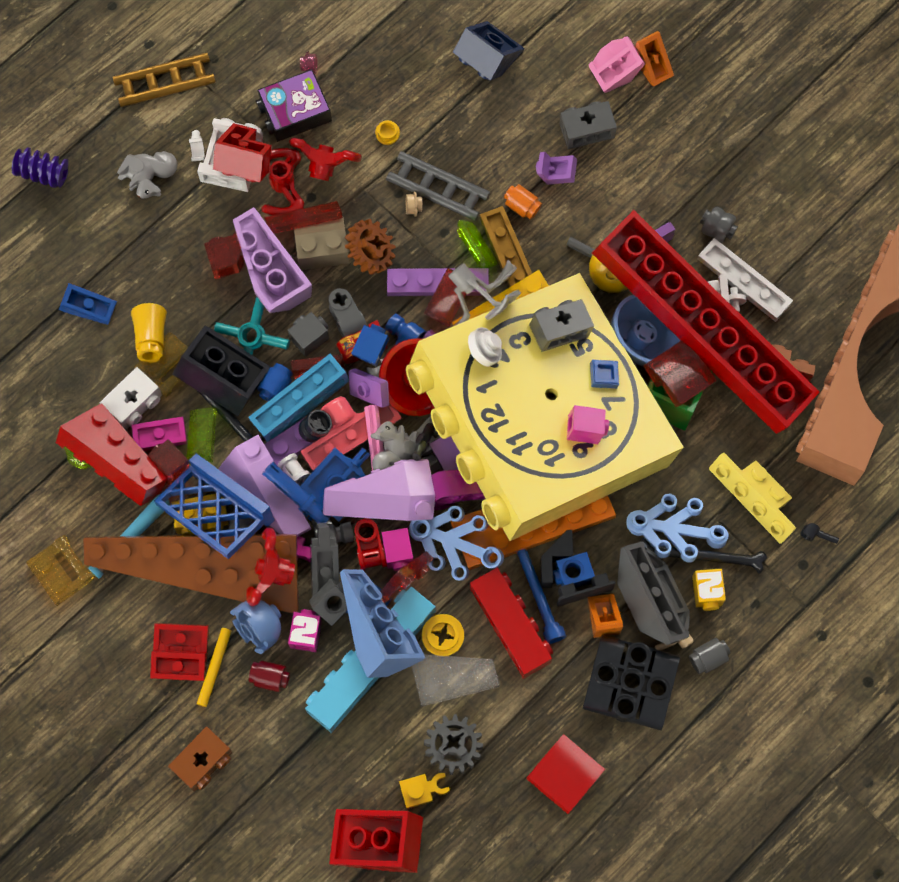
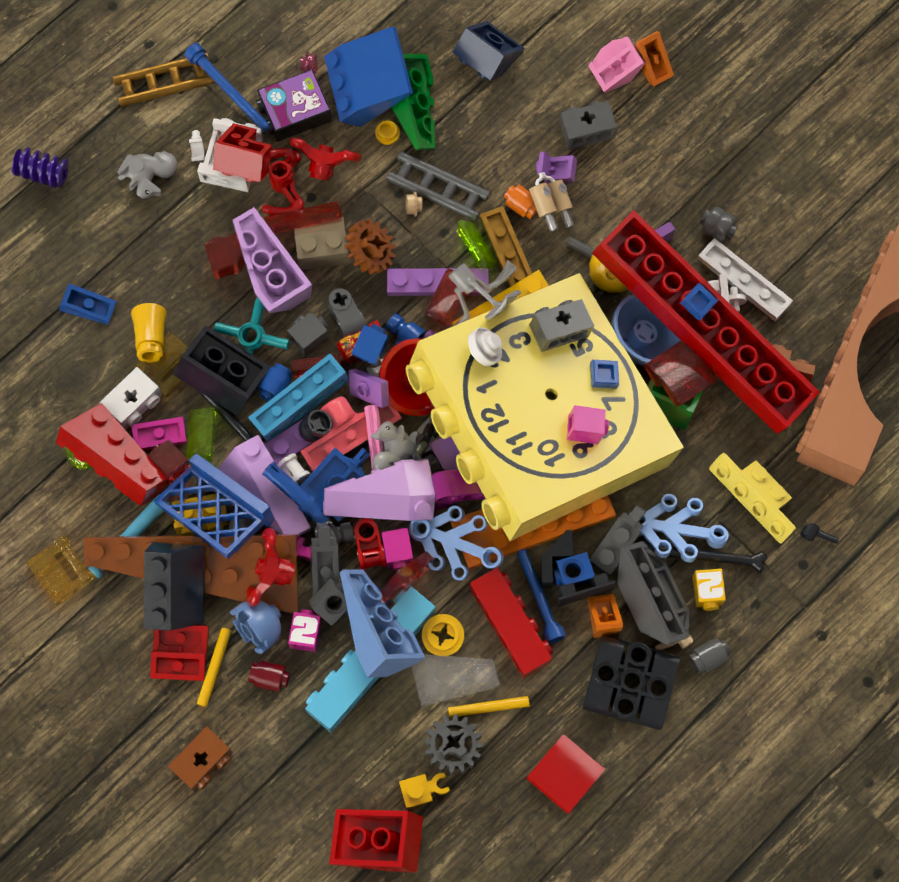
none -> black slope [144,542,205,631]
none -> blue piece [184,43,270,132]
none -> blue slope [324,26,413,127]
none -> green wedge [392,53,436,150]
none -> yellow bar [448,696,530,718]
none -> tan piece [529,172,574,232]
none -> dark grey hinge [589,505,647,575]
none -> blue tile [680,283,718,321]

